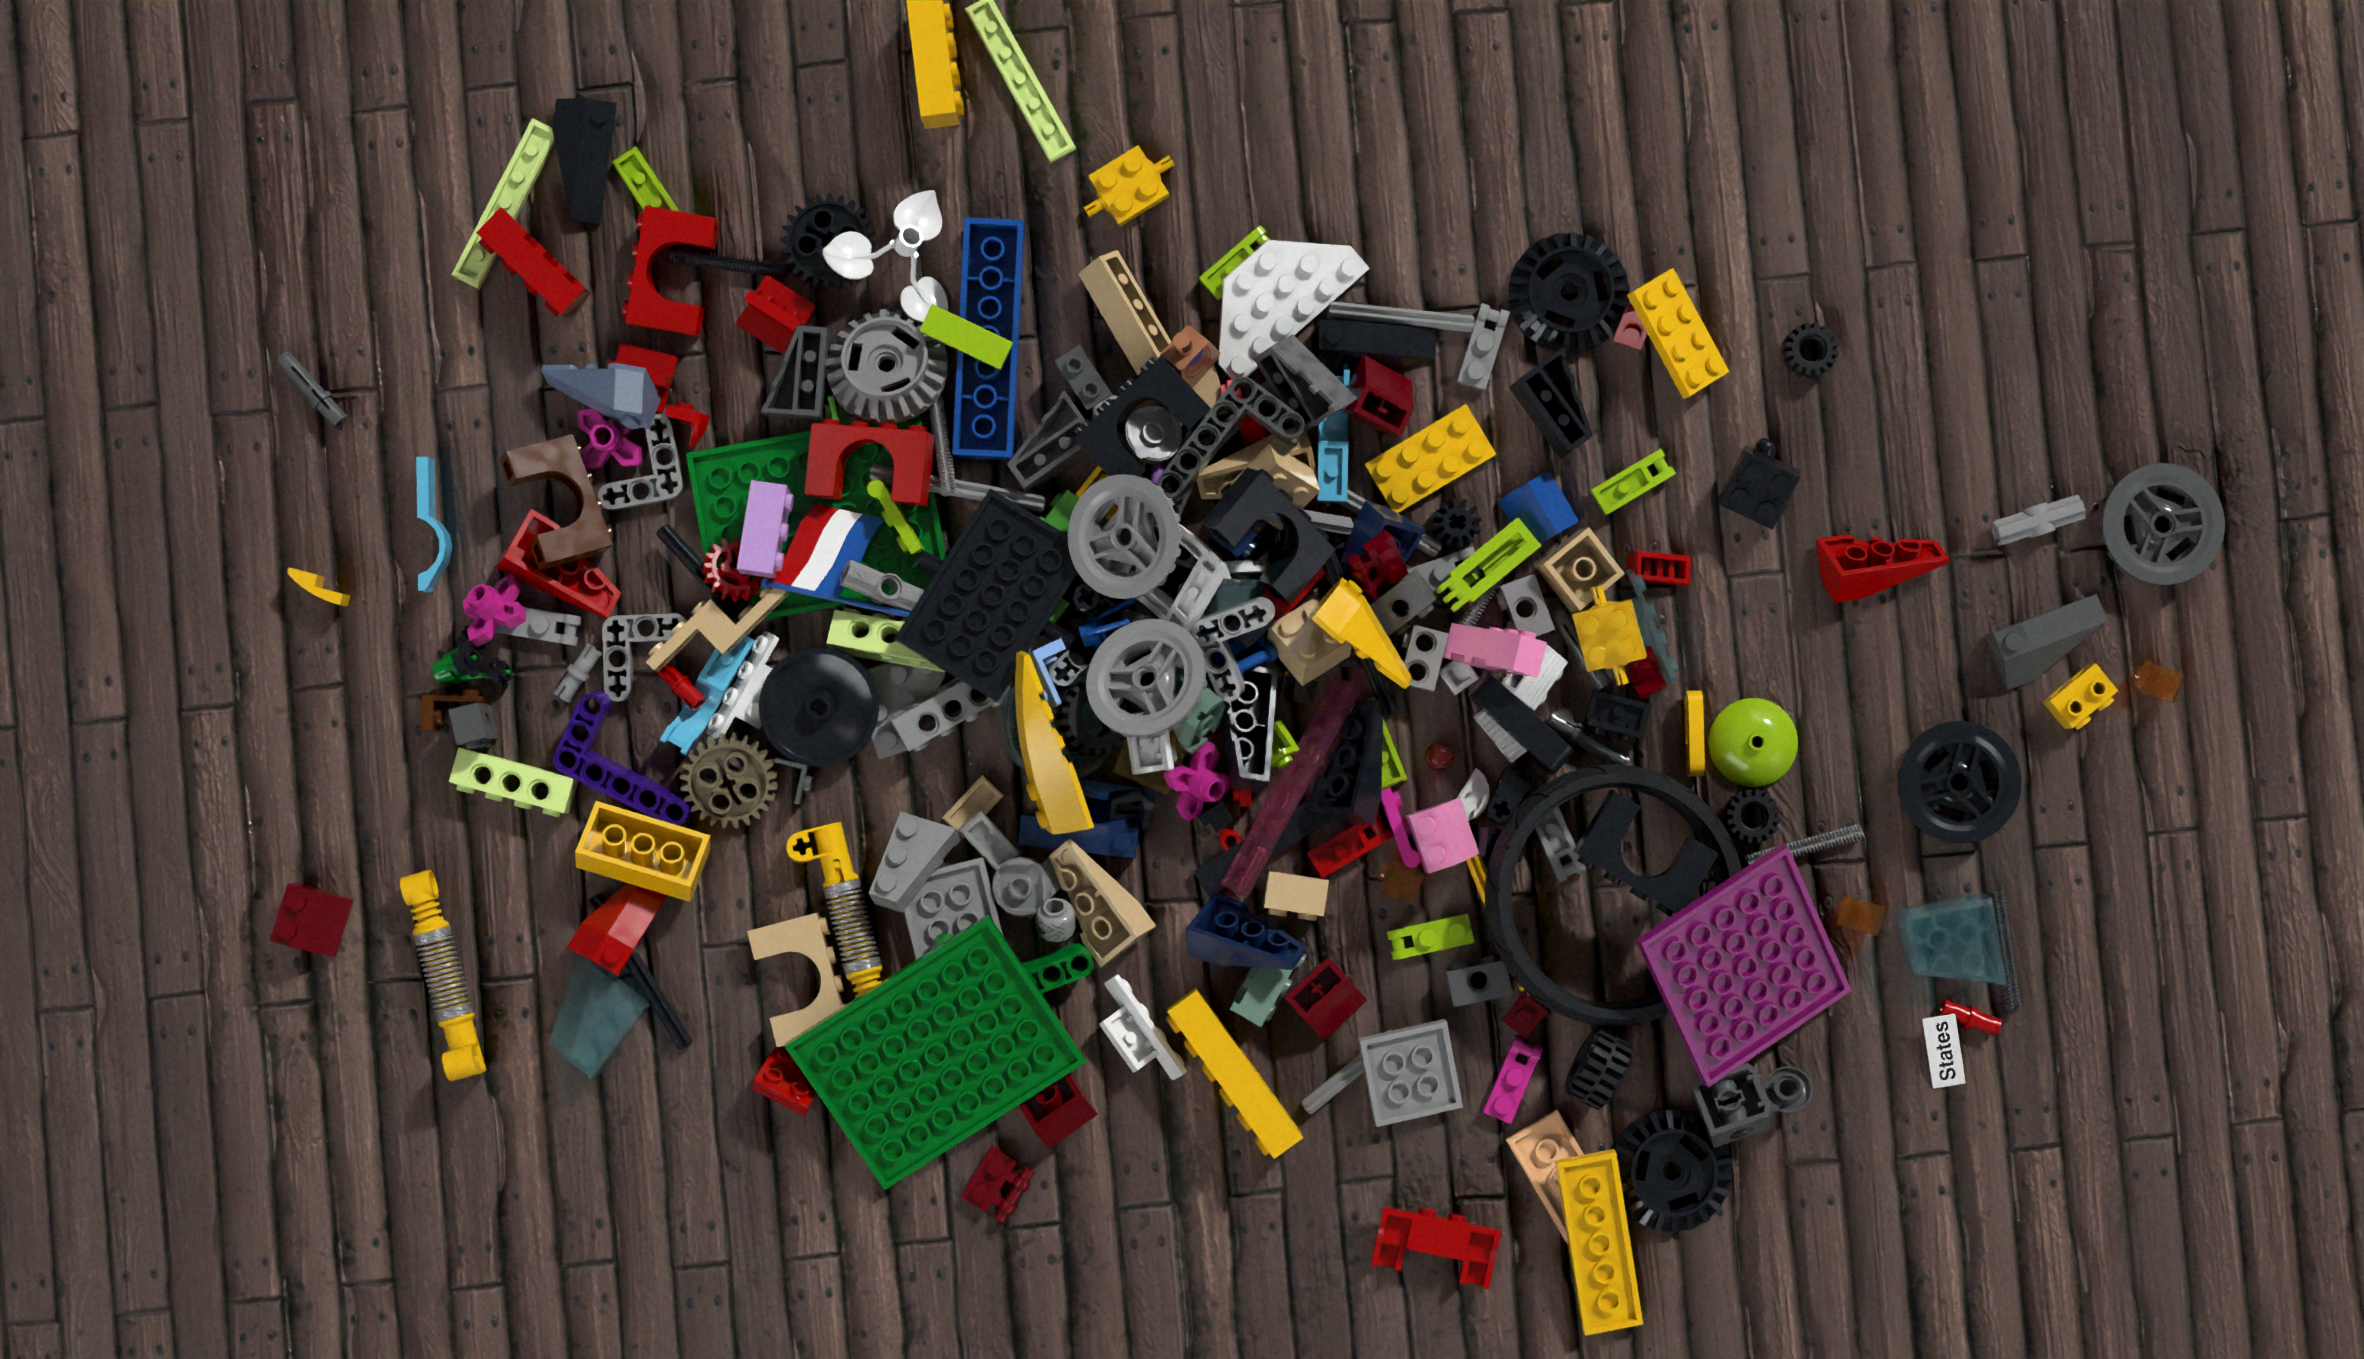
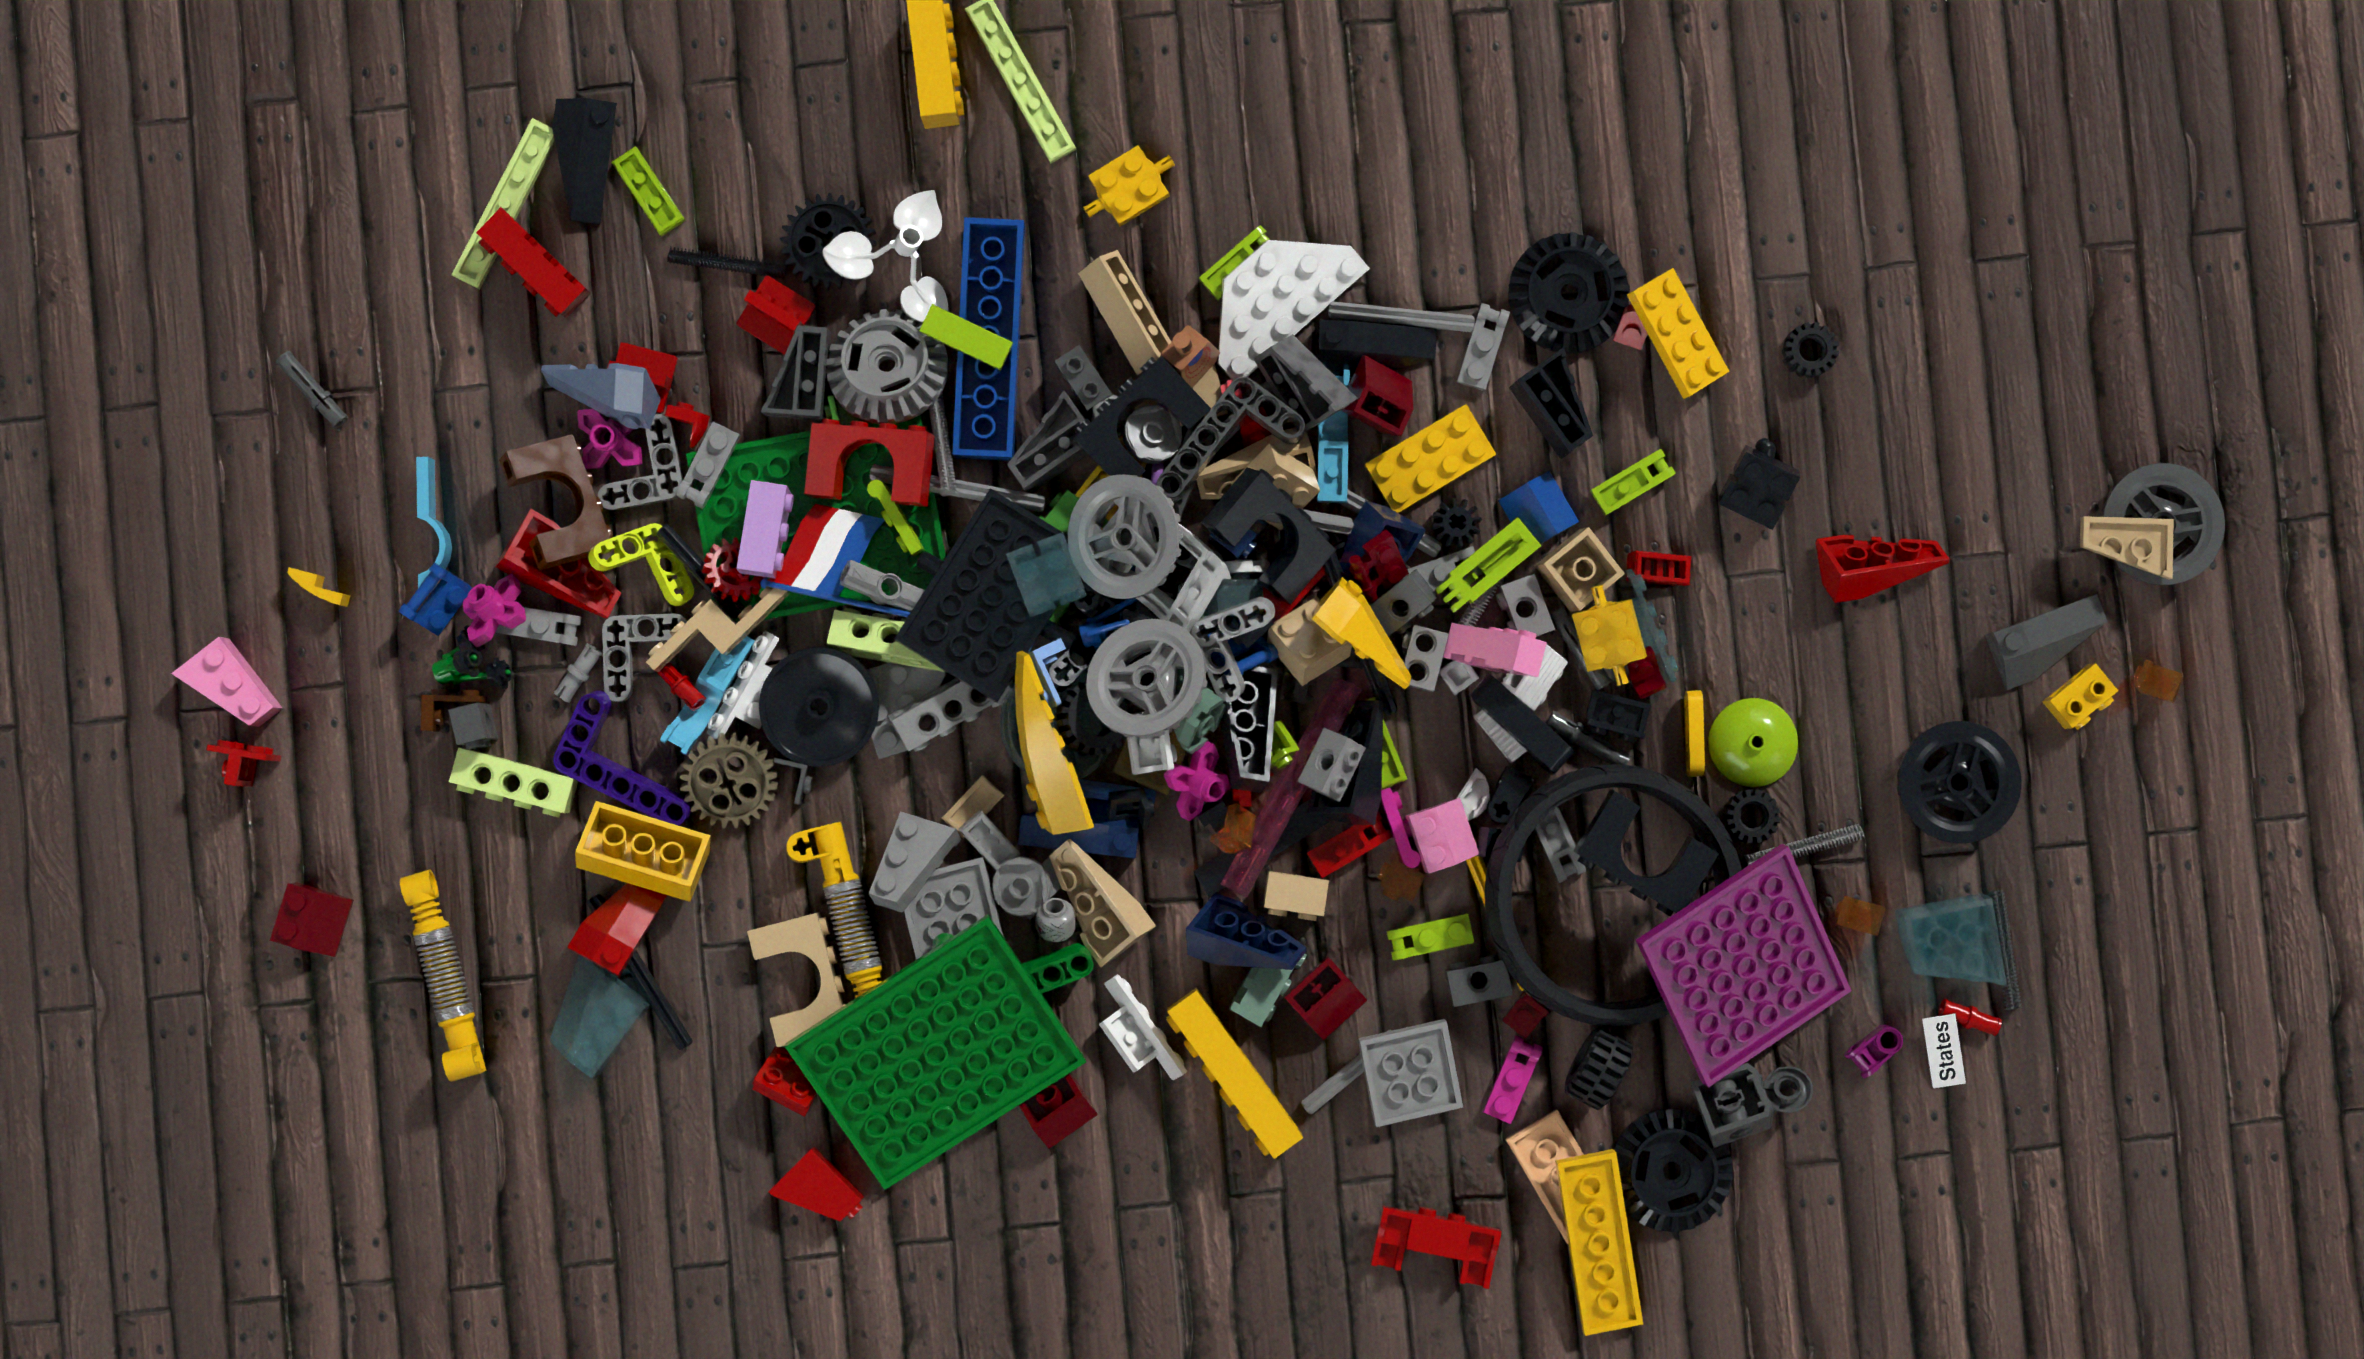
red arch [622,205,720,337] -> none
dark red plate [961,1145,1035,1224] -> none
clear red piece [1424,742,1454,772] -> none
light grey piece [1991,495,2086,546] -> none
none -> bright pink wedge [171,637,283,727]
none -> red bracket [206,740,281,787]
none -> blue plate [398,562,473,636]
none -> neon yellow beam [588,523,694,606]
none -> light grey plate [676,422,741,509]
none -> red slope [768,1146,864,1222]
none -> clear light blue piece [1006,532,1087,617]
none -> clear orange bracket [1210,803,1256,854]
none -> light grey brick [1298,728,1366,802]
none -> magenta piece [1844,1025,1903,1079]
none -> tan wing [2080,516,2174,580]

